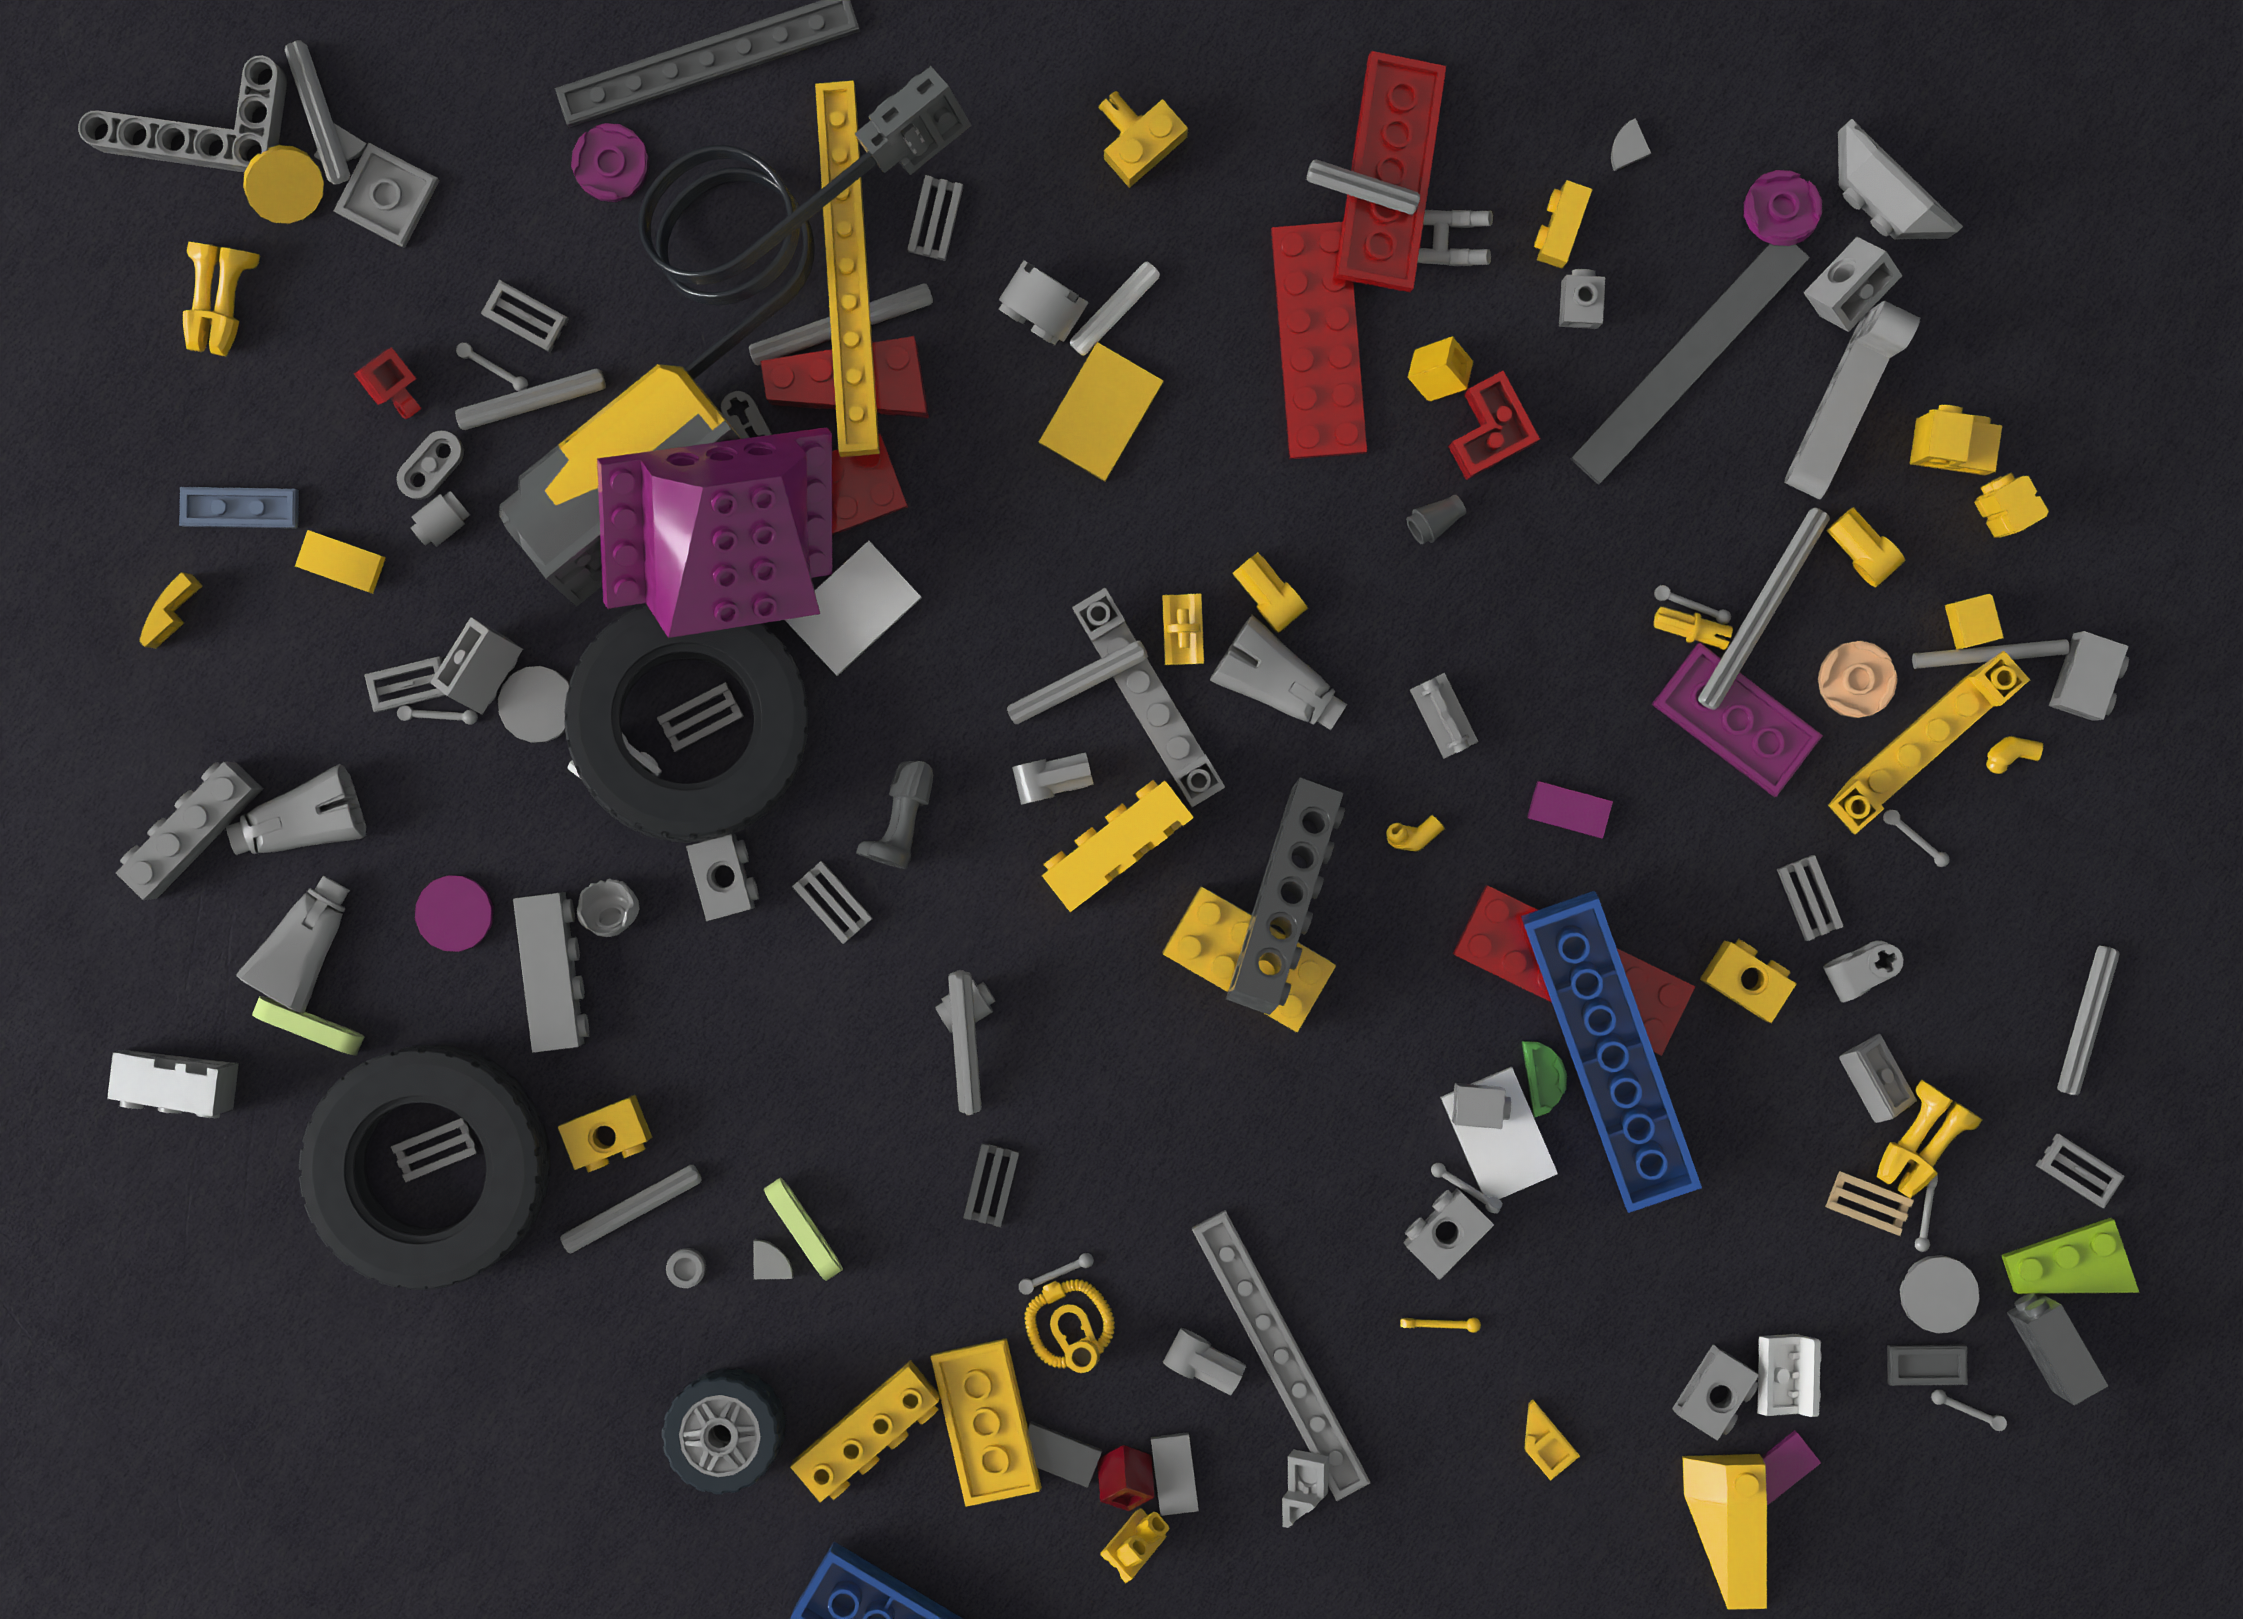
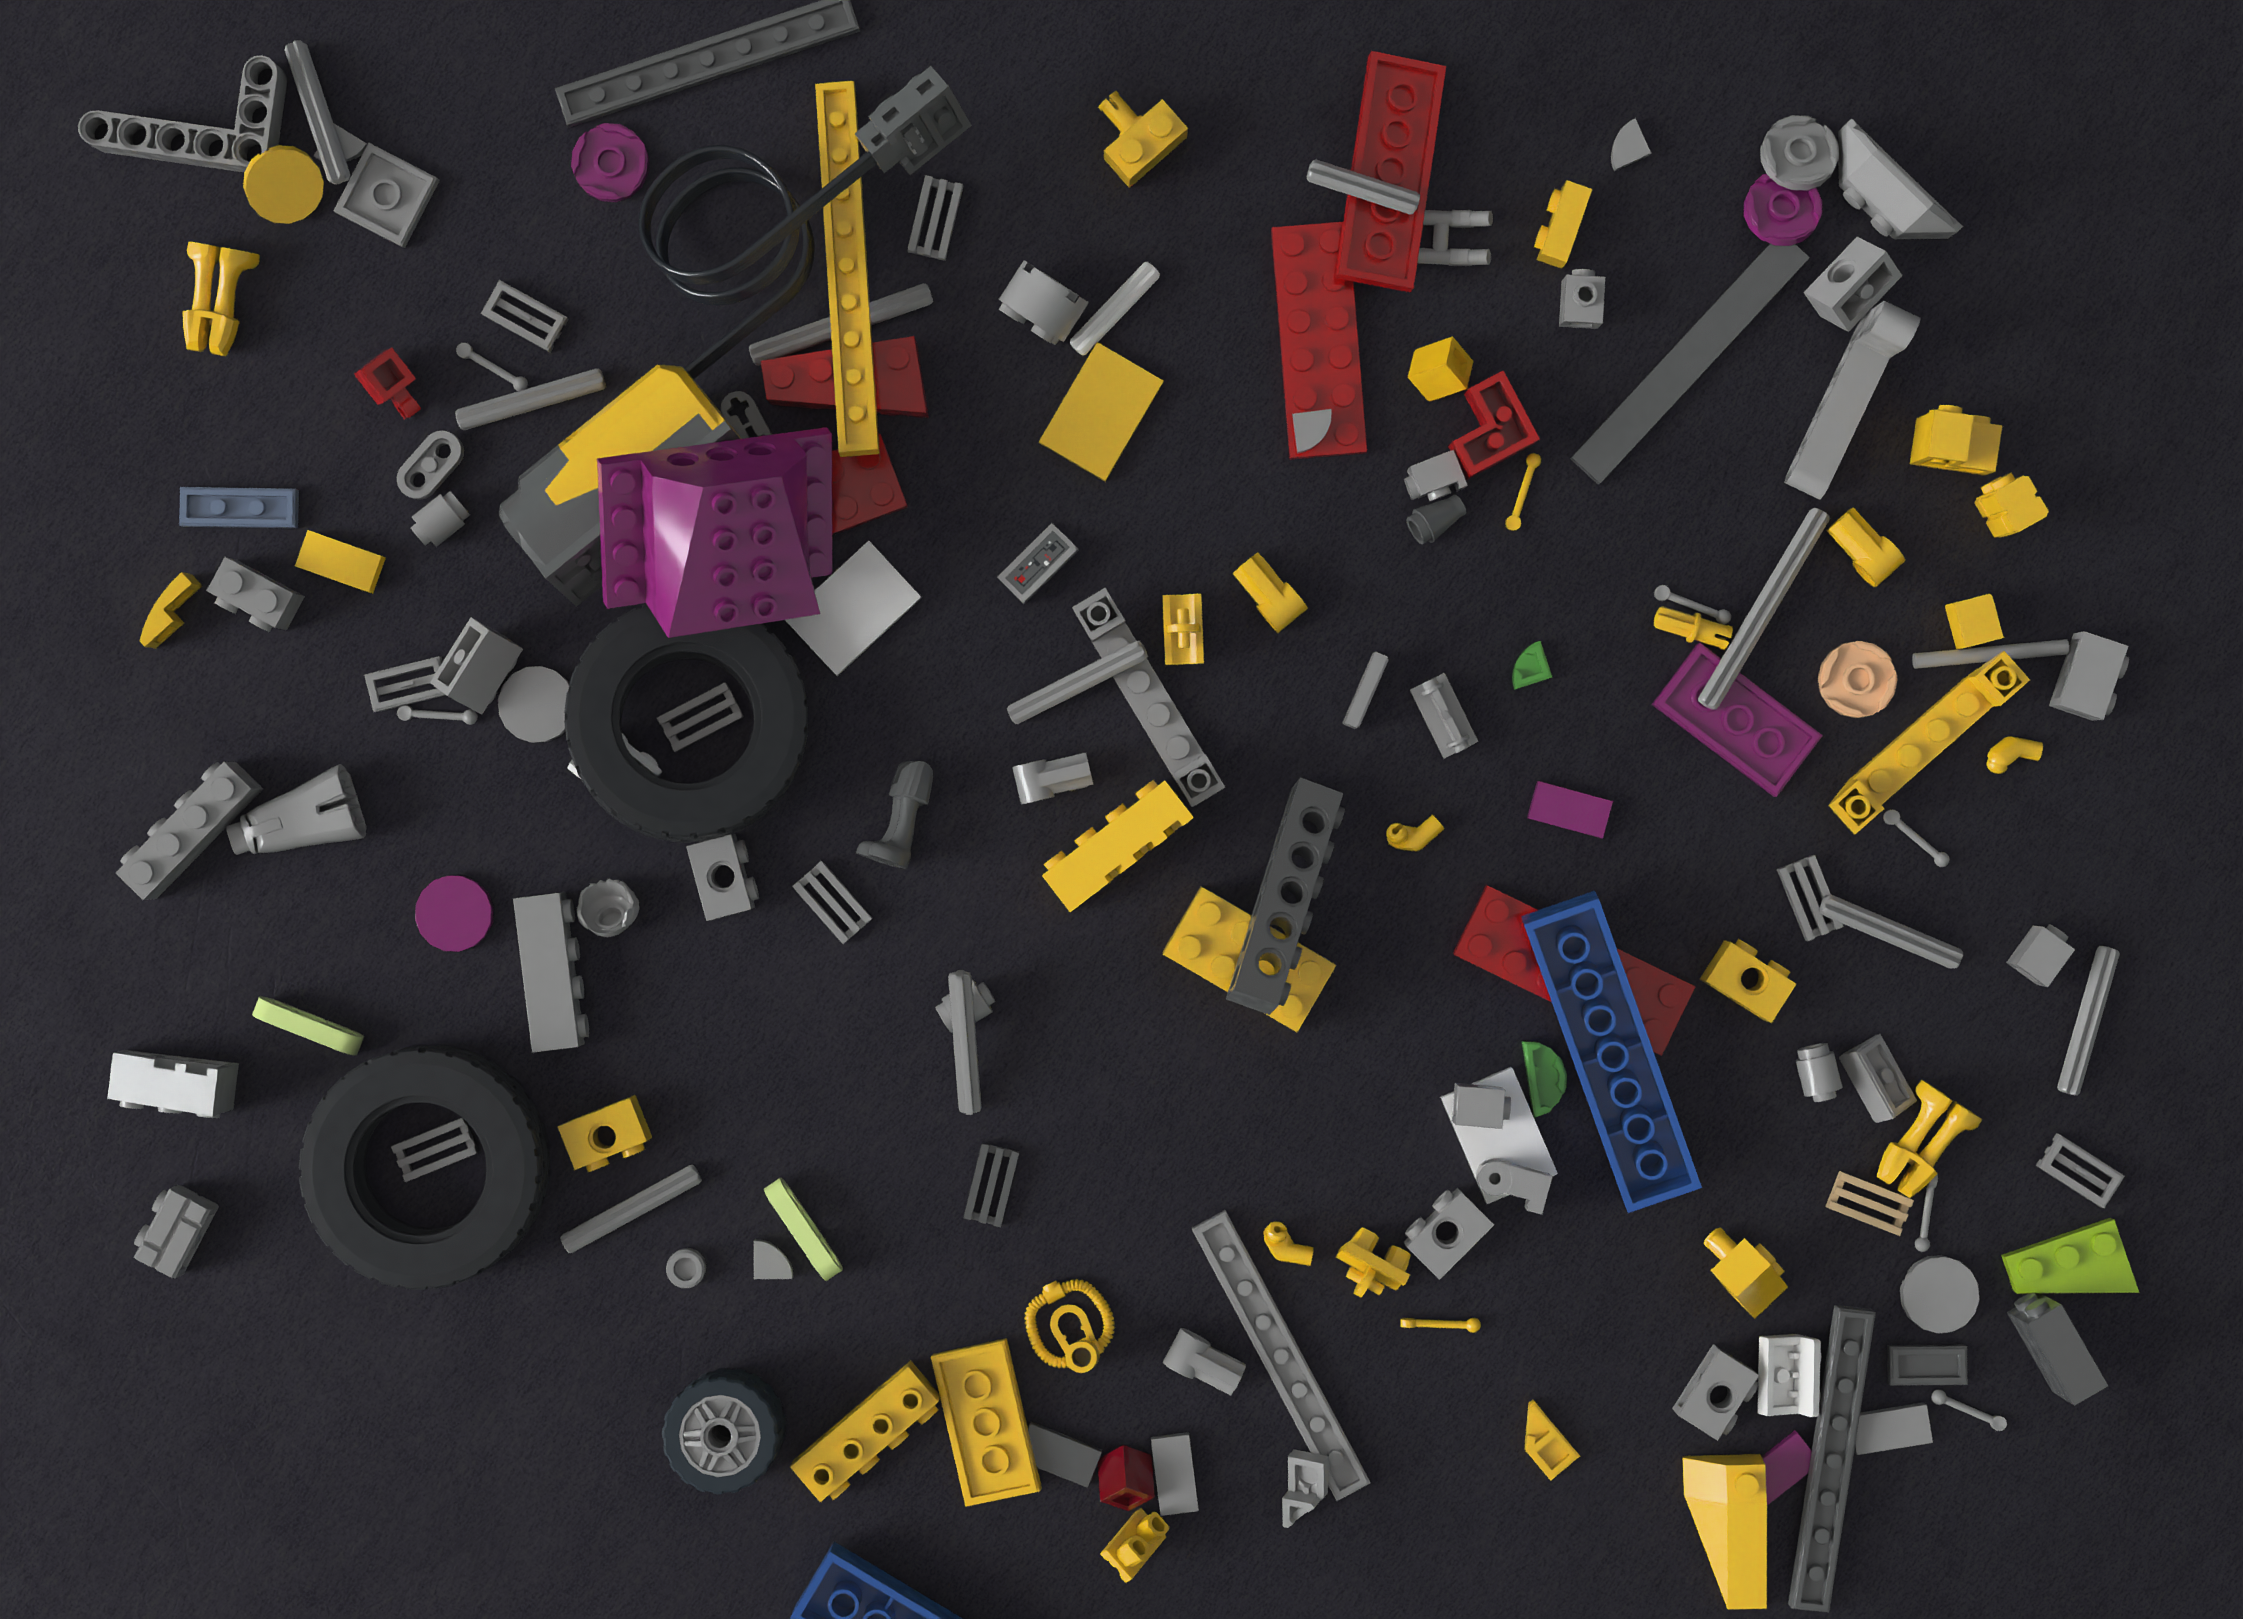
light grey piece [236,875,350,1014] -> none
light grey hinge [1019,1253,1094,1295] -> none
light grey piece [1210,615,1347,730] -> none
light grey hinge [1431,1163,1502,1213] -> none
light grey piece [1823,940,1904,1002] -> none
none -> light grey brick [134,1185,219,1278]
none -> light grey brick [207,557,305,632]
none -> slope [997,523,1079,604]
none -> yellow arm [1264,1221,1313,1266]
none -> light grey tile [1292,409,1332,454]
none -> yellow hips [1336,1227,1411,1297]
none -> light grey tile [1342,652,1389,729]
none -> light grey brick [1404,449,1468,501]
none -> light grey leg [1476,1159,1552,1214]
none -> yellow hinge [1505,453,1541,531]
none -> bright green tile [1512,641,1552,690]
none -> yellow brick [1704,1228,1788,1319]
none -> light grey tile [1760,115,1839,191]
none -> dark grey tile [1788,1305,1876,1612]
none -> light grey brick [1795,1043,1843,1102]
none -> light grey axle [1819,895,1963,968]
none -> light grey tile [1854,1402,1933,1455]
none -> light grey brick [2006,924,2075,987]

